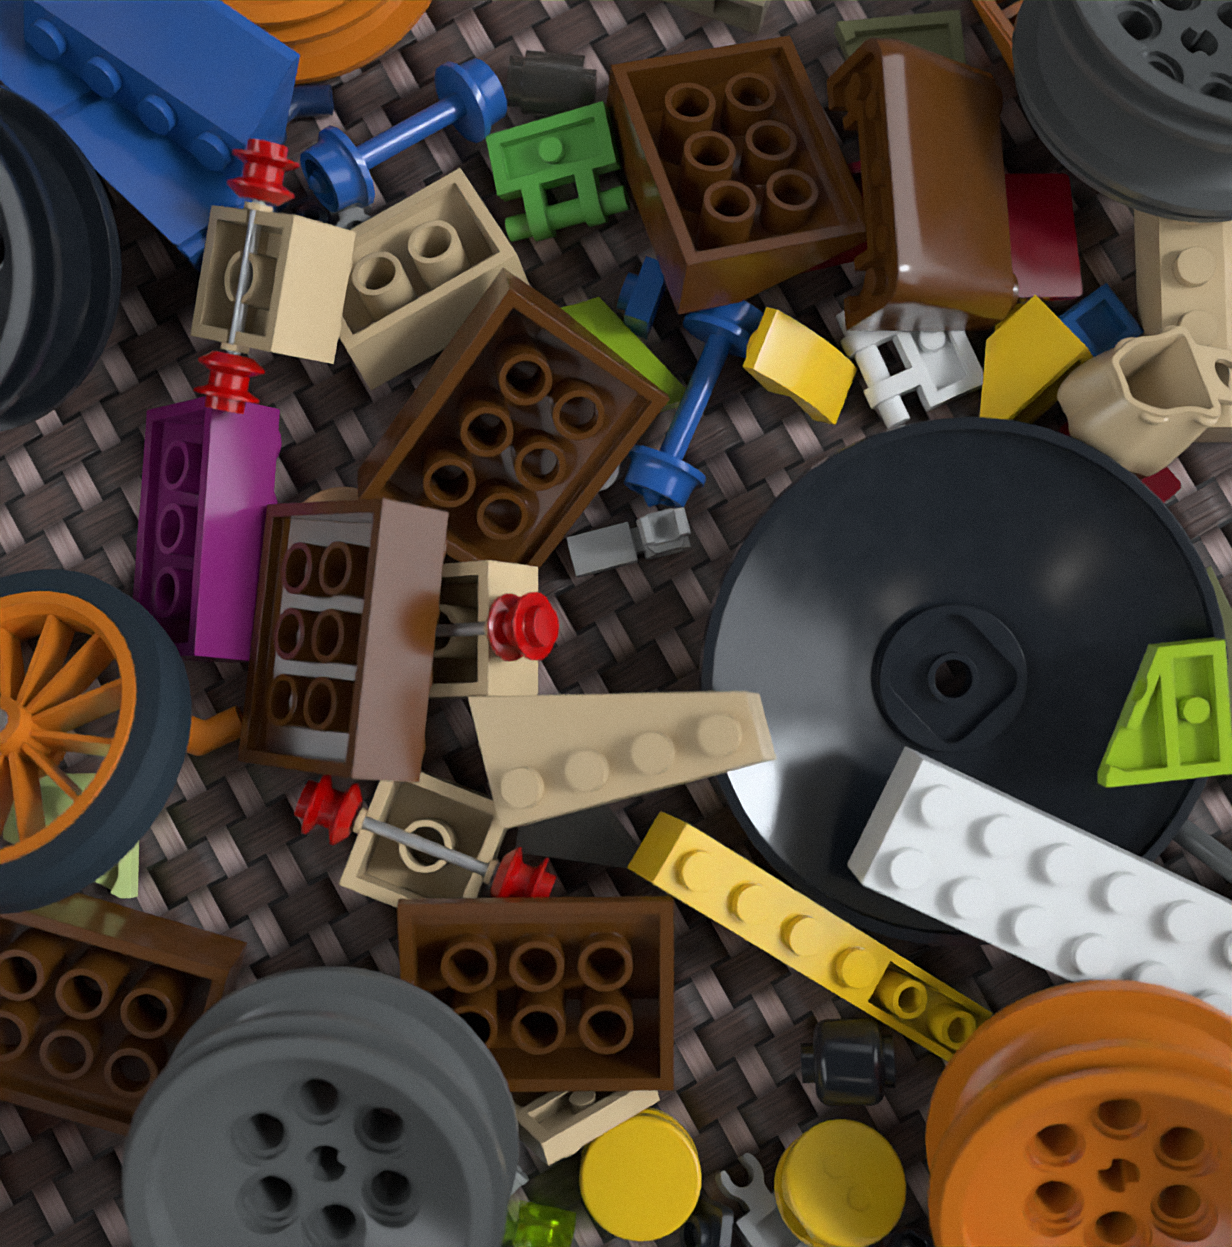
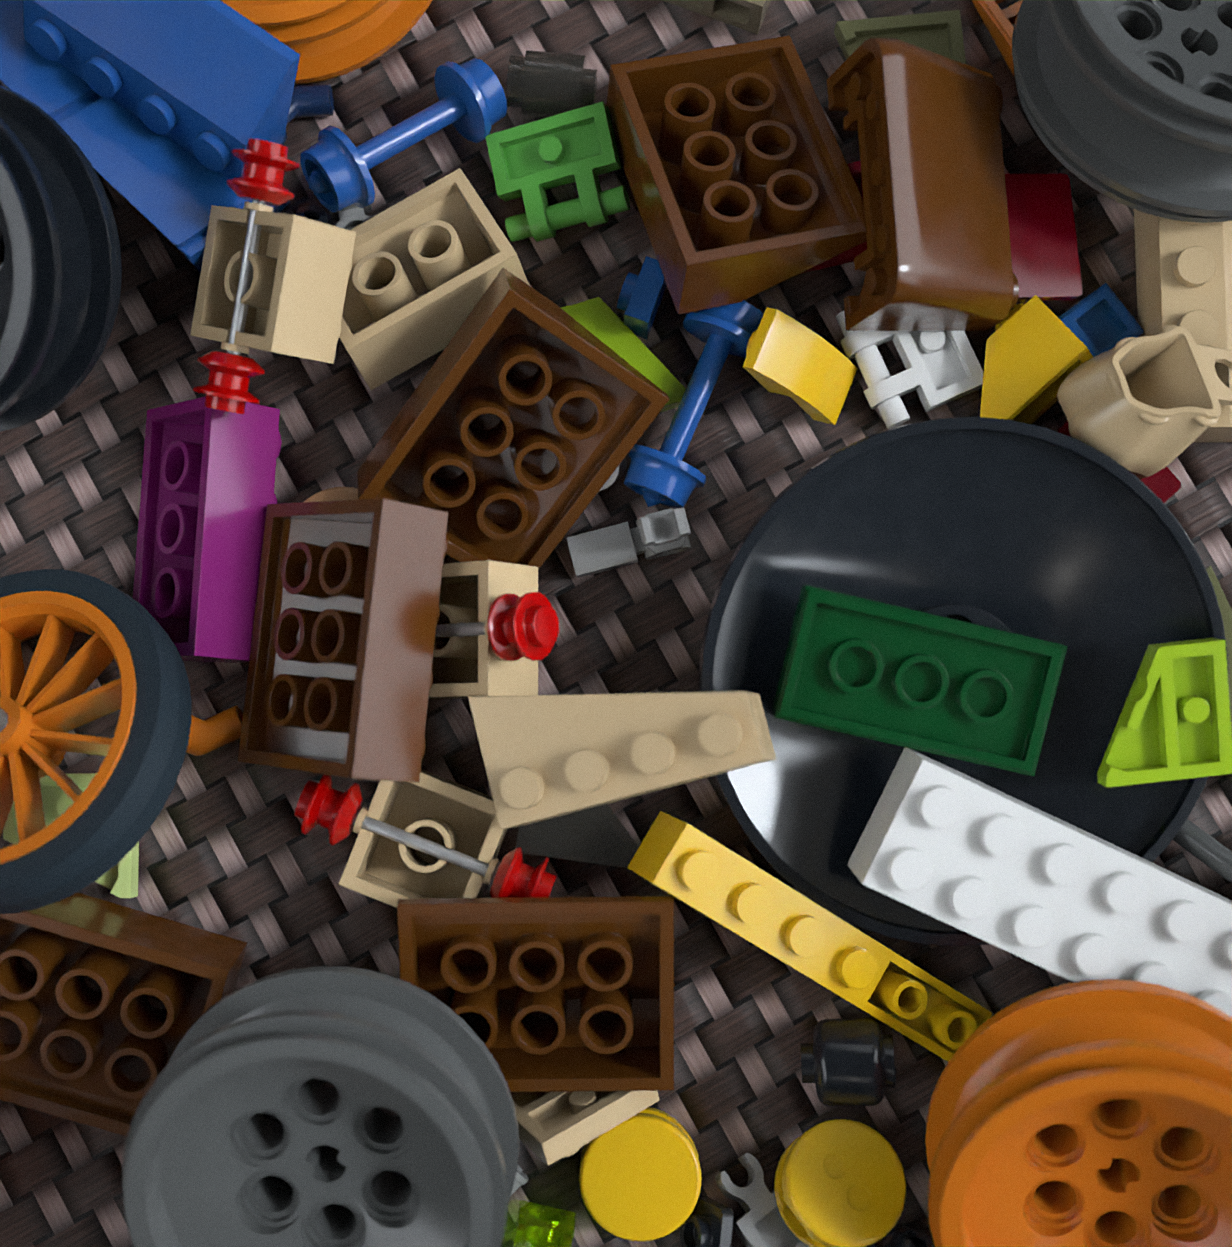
none -> dark green tile [771,584,1067,776]

